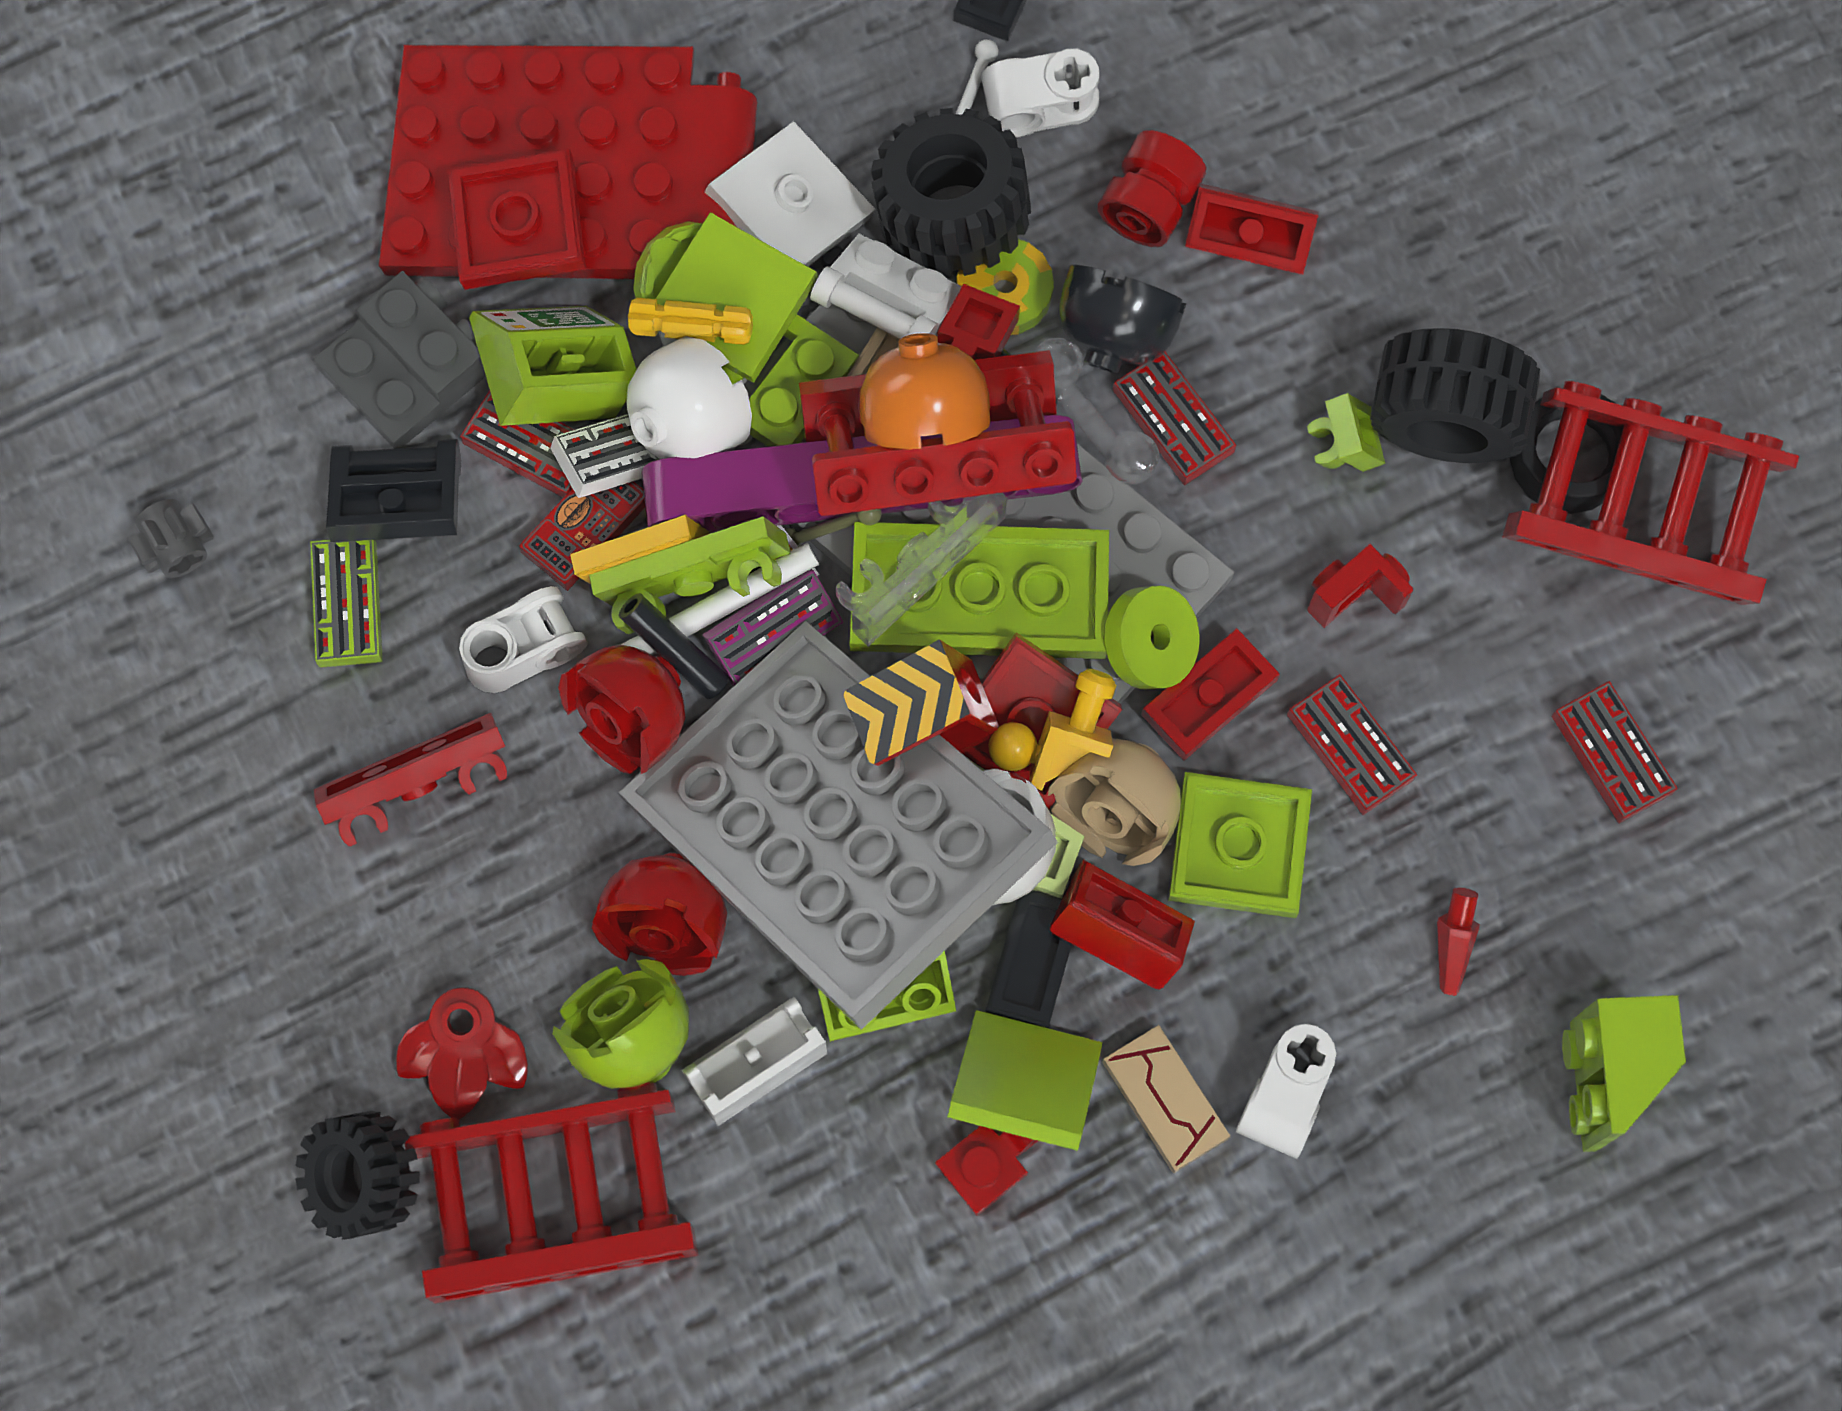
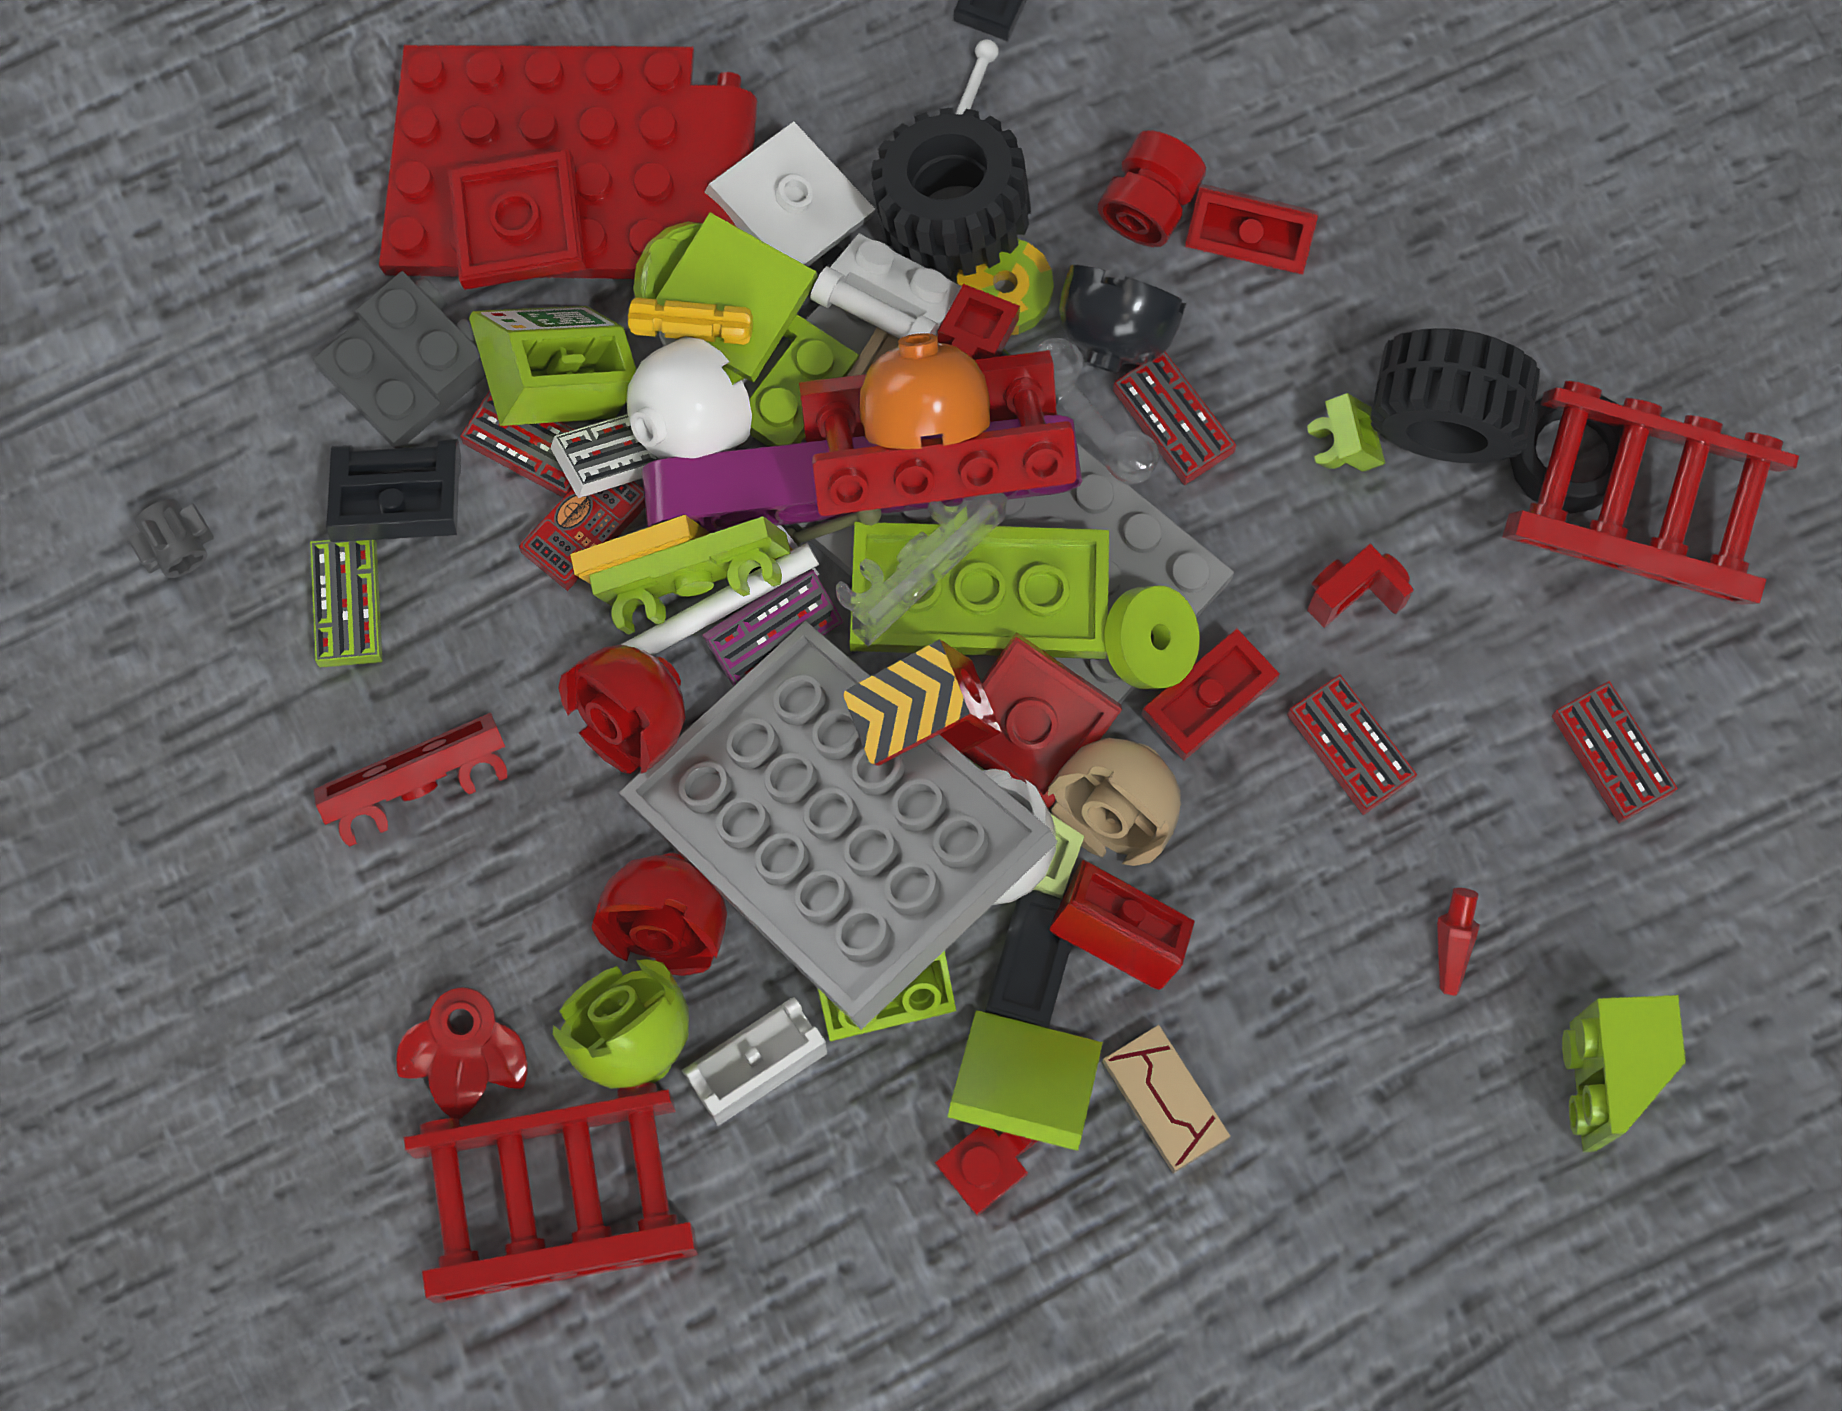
black tyre [295,1111,420,1240] -> none
white piece [459,586,588,693] -> none
black piece [619,593,729,699] -> none
white piece [981,49,1099,138] -> none
yellow piece [988,669,1116,791] -> none
lime tile [1168,772,1312,918] -> none
white piece [1236,1024,1336,1159] -> none

